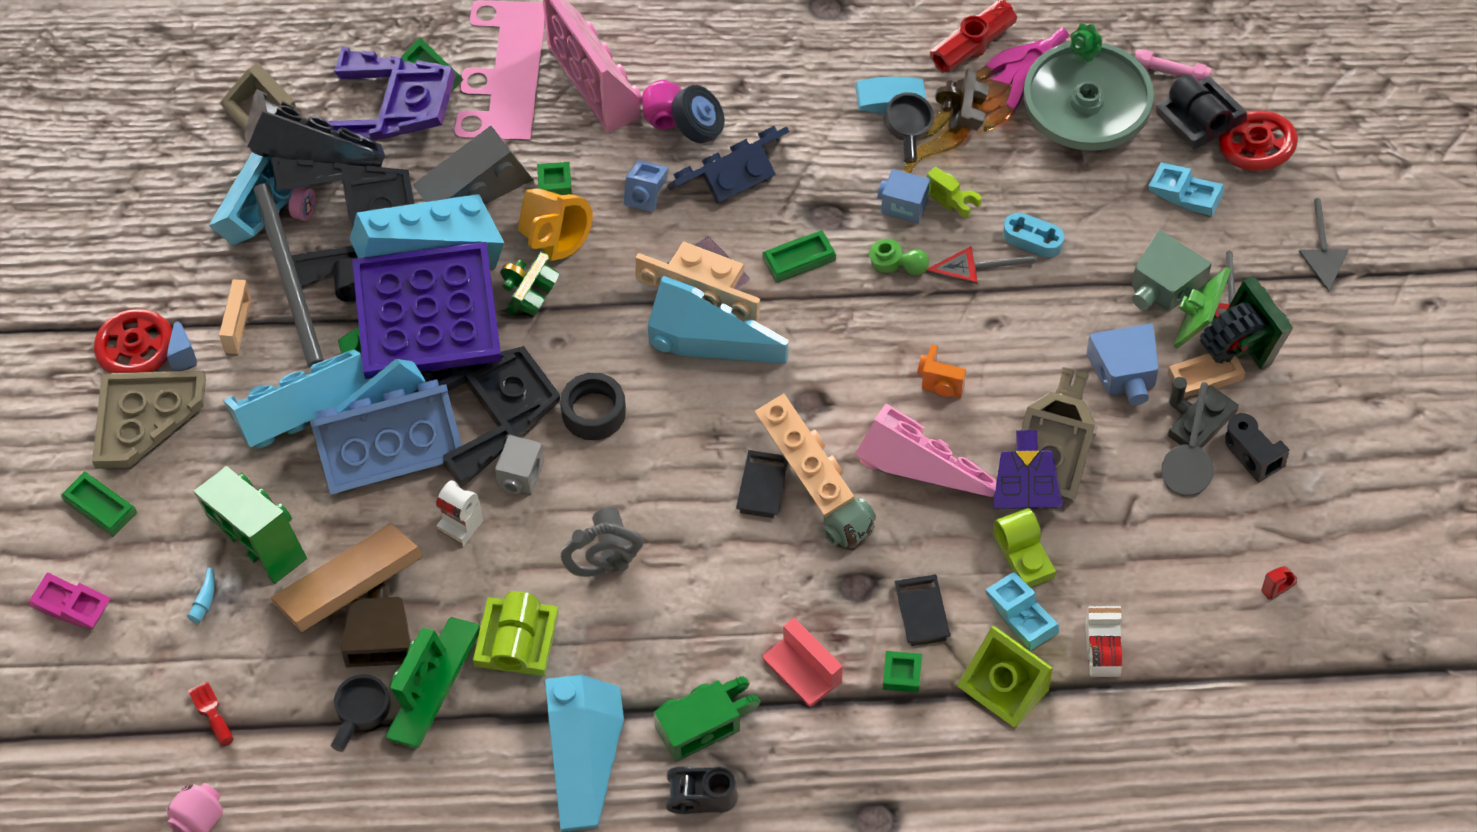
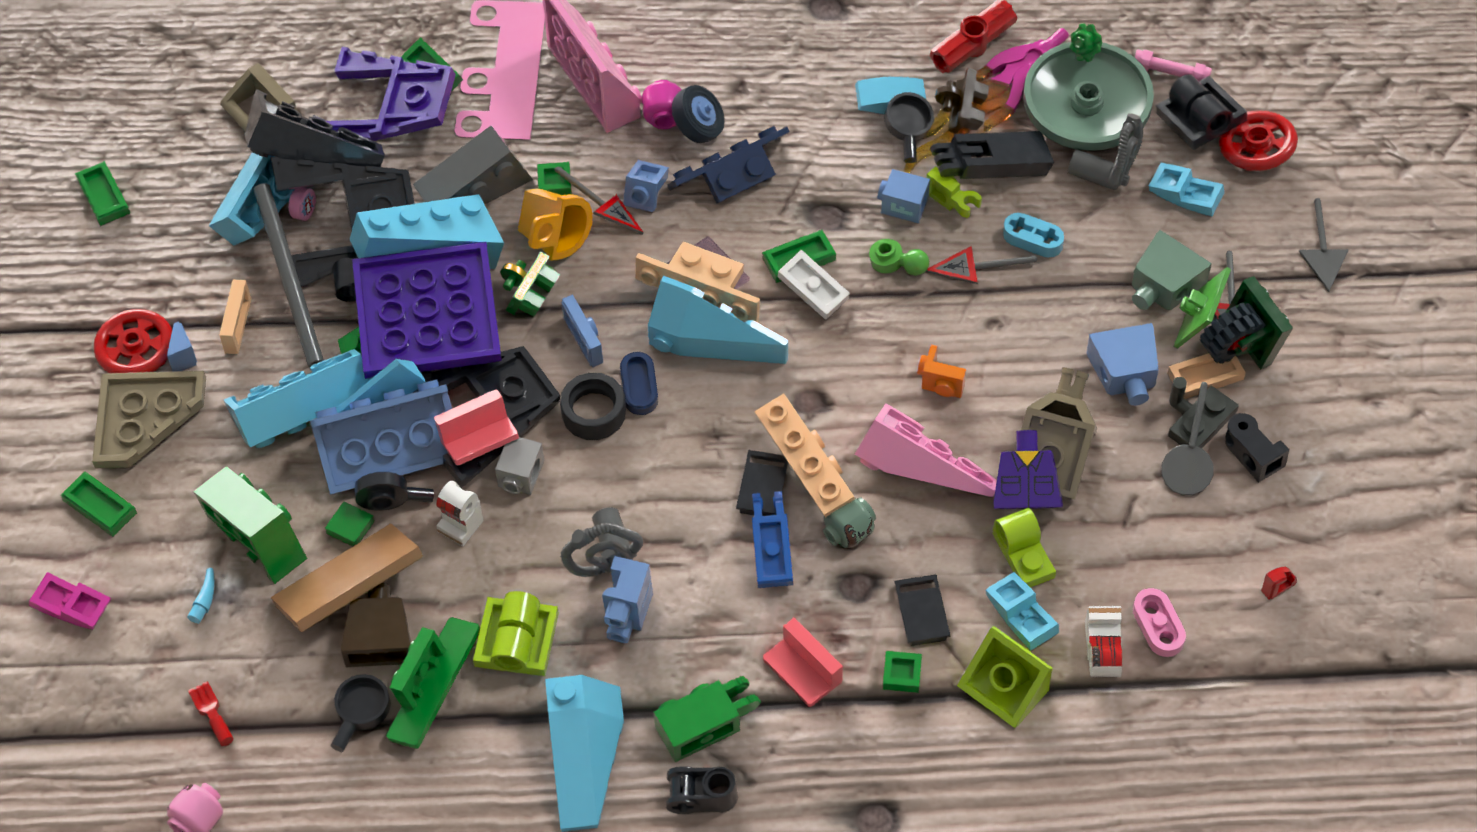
none -> green tile [75,161,131,226]
none -> green tile [325,501,375,547]
none -> black piece [354,472,434,511]
none -> coral panel [434,389,519,465]
none -> dark grey piece [555,166,644,235]
none -> medium blue plate [561,294,603,367]
none -> medium blue hips [602,556,653,643]
none -> dark blue tile [620,352,658,415]
none -> blue hinge [752,491,794,588]
none -> white plate [778,250,850,320]
none -> black hinge [930,131,1054,179]
none -> dark grey piece [1068,113,1143,190]
none -> bright pink plate [1133,588,1186,657]

